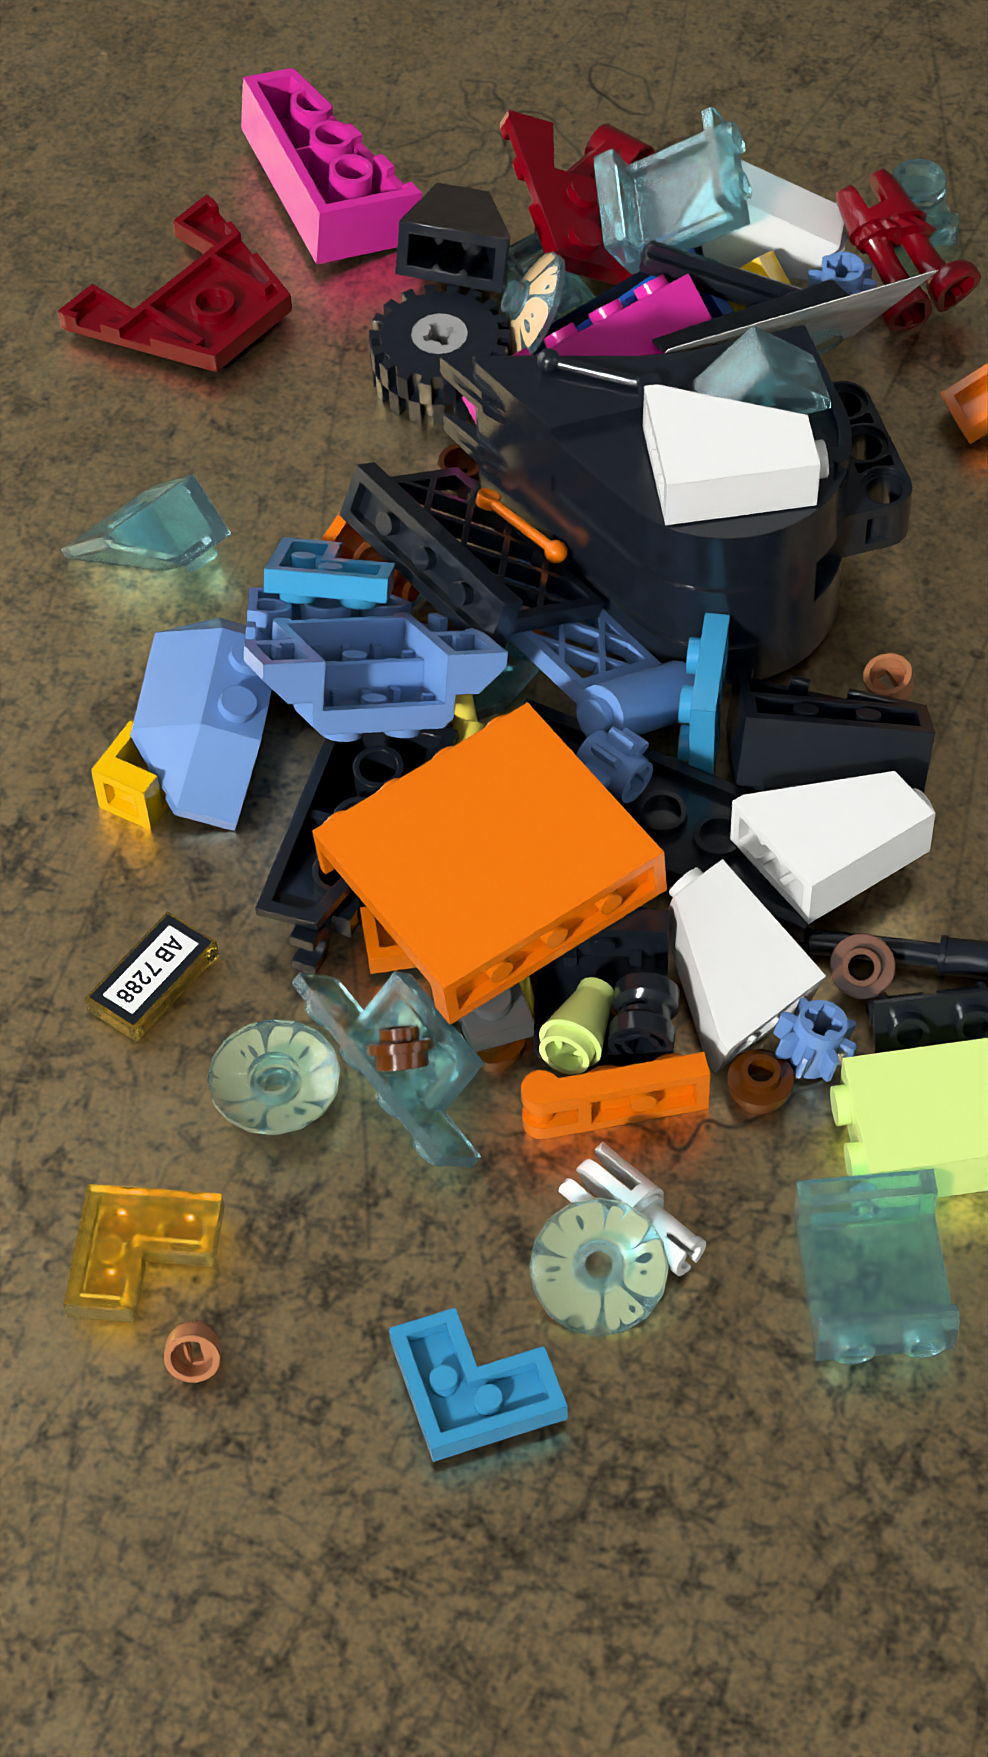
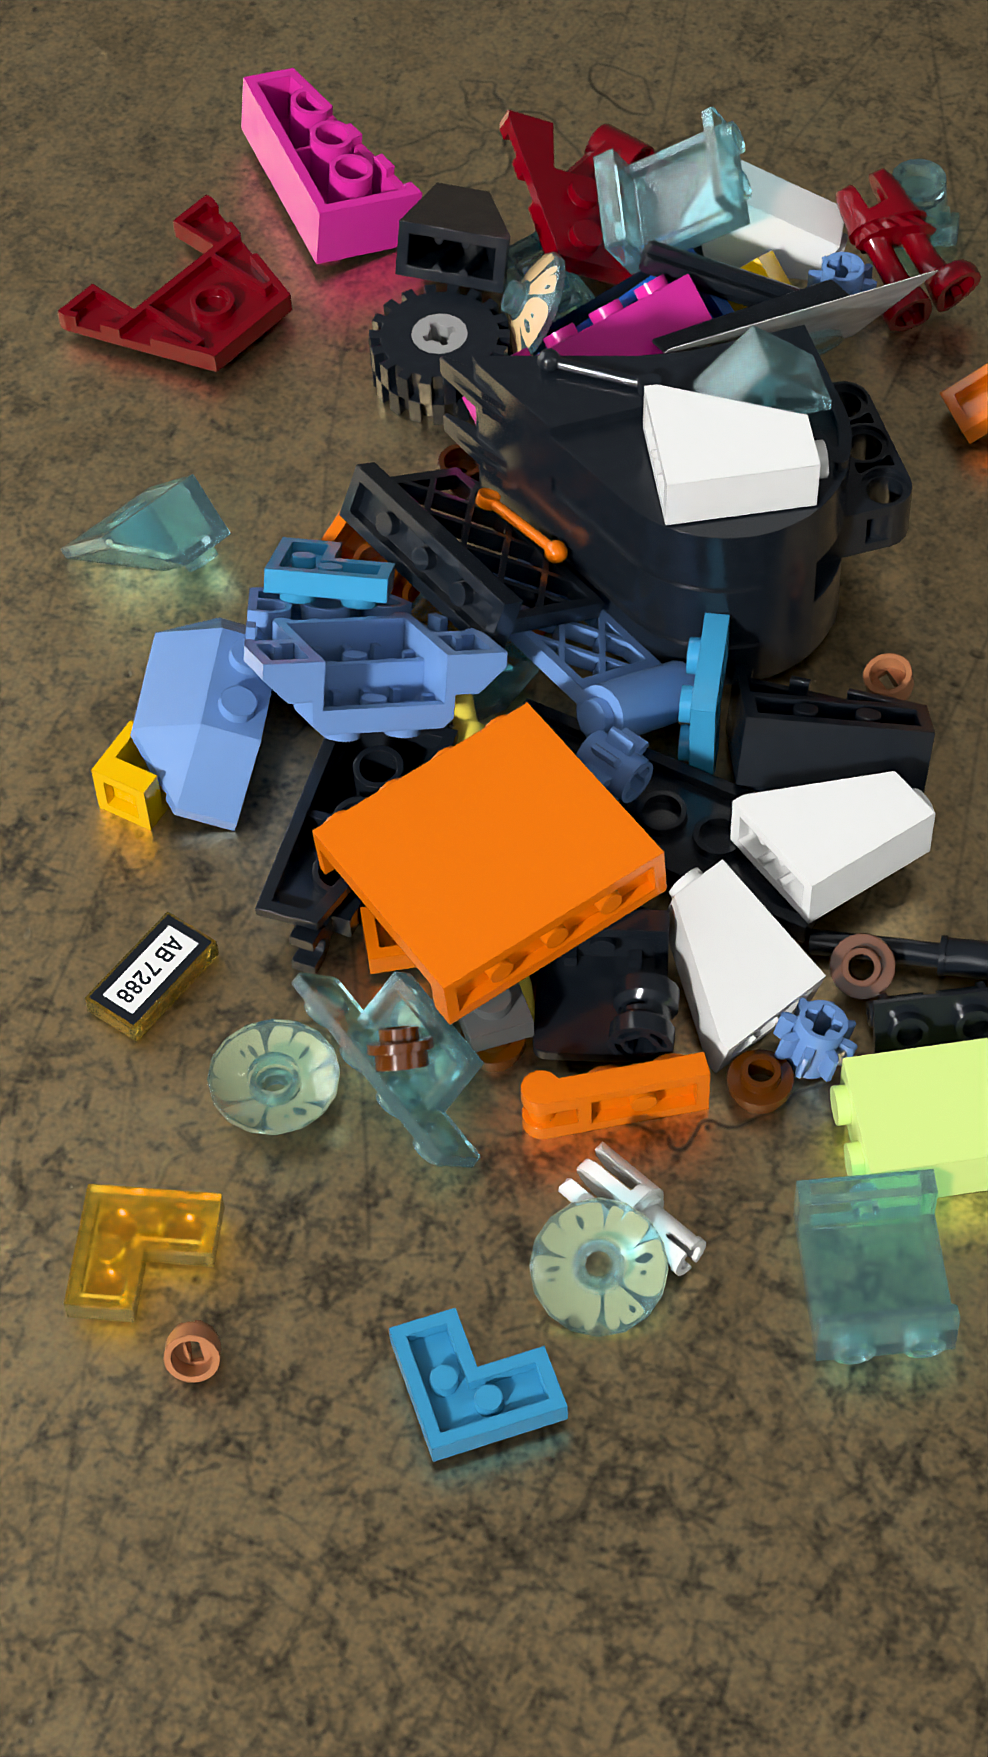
yellowish green cone [539,977,614,1075] -> none

